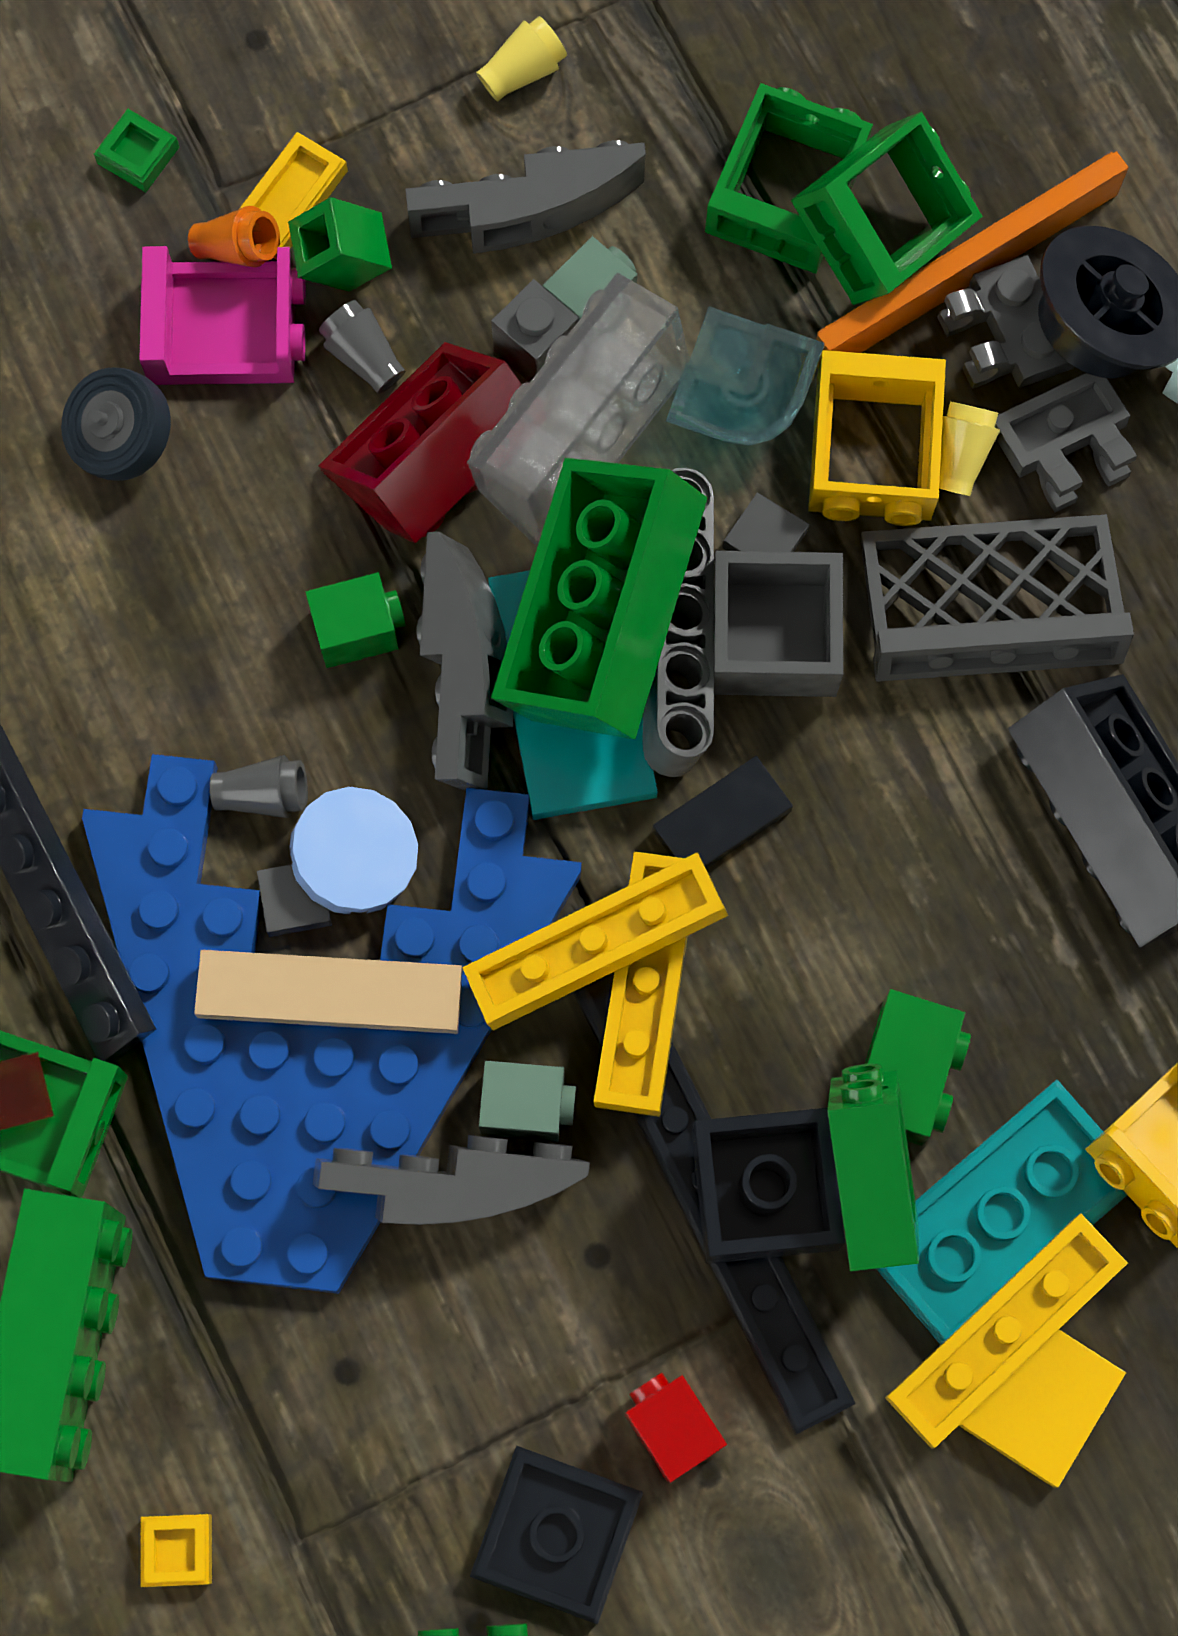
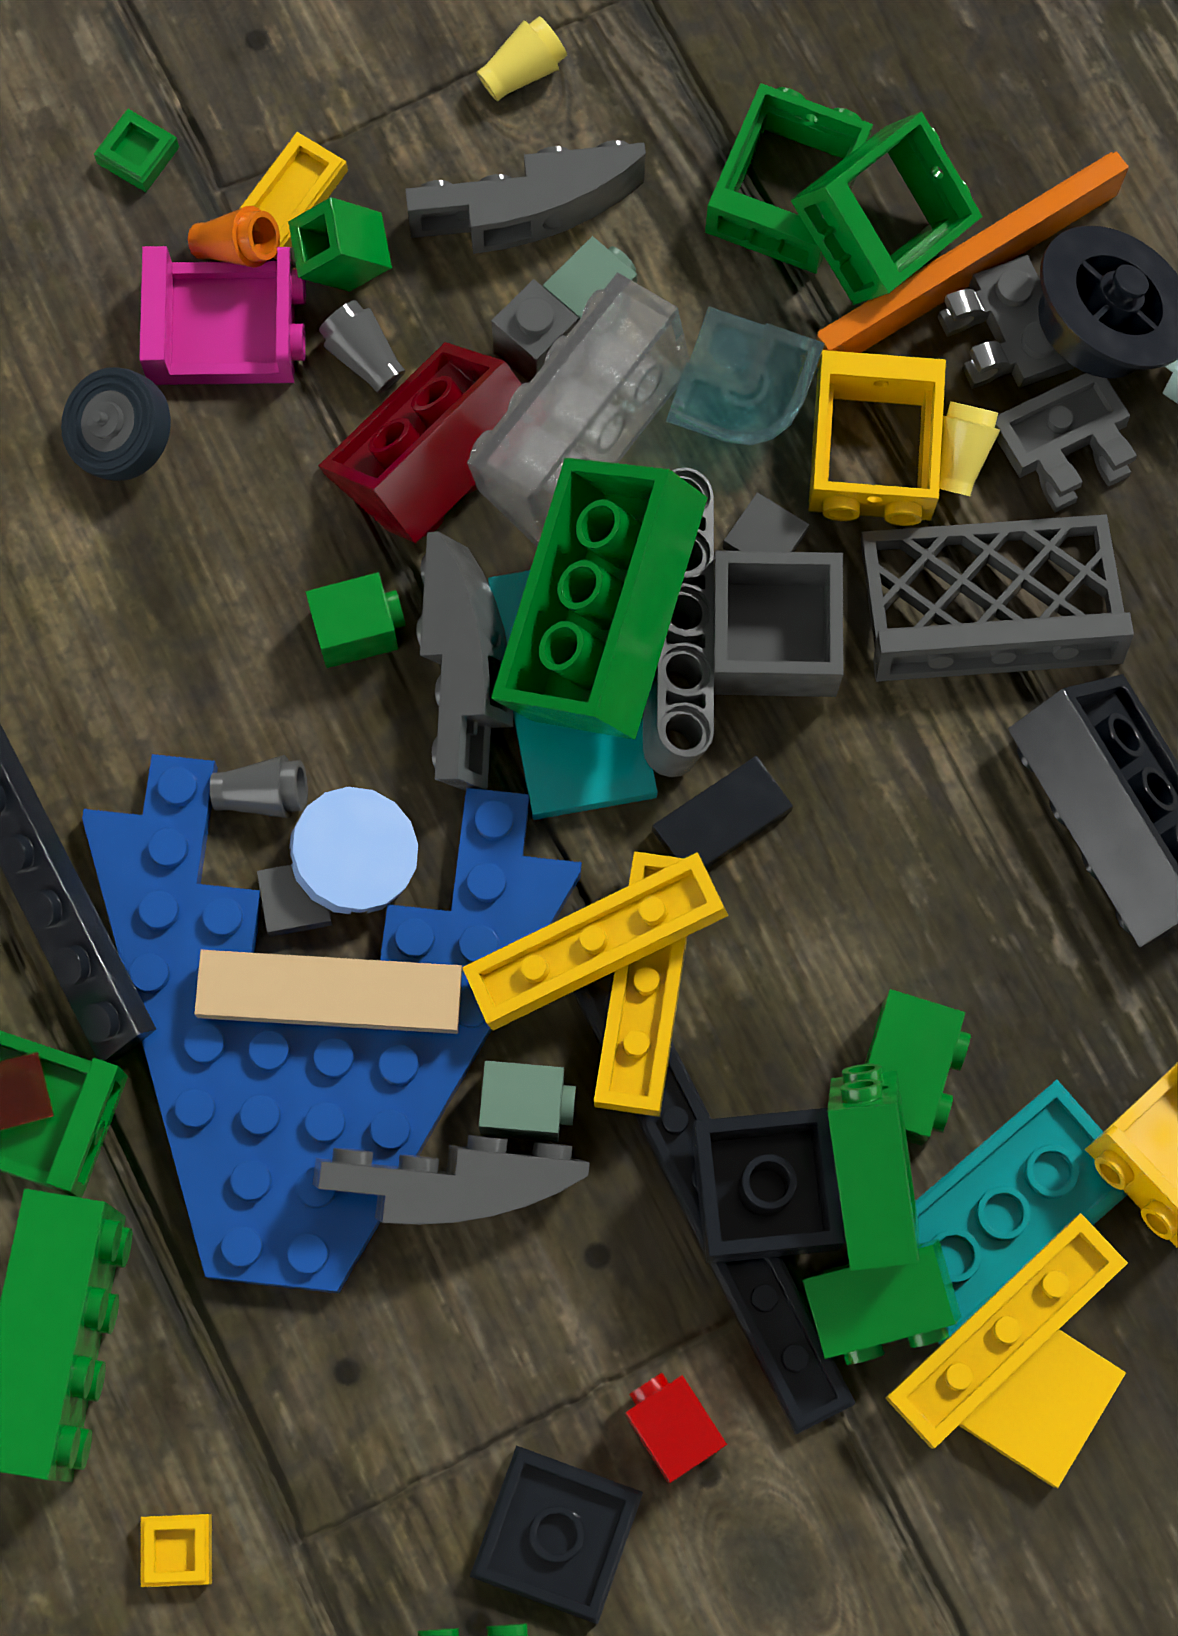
none -> green brick [803,1239,962,1365]

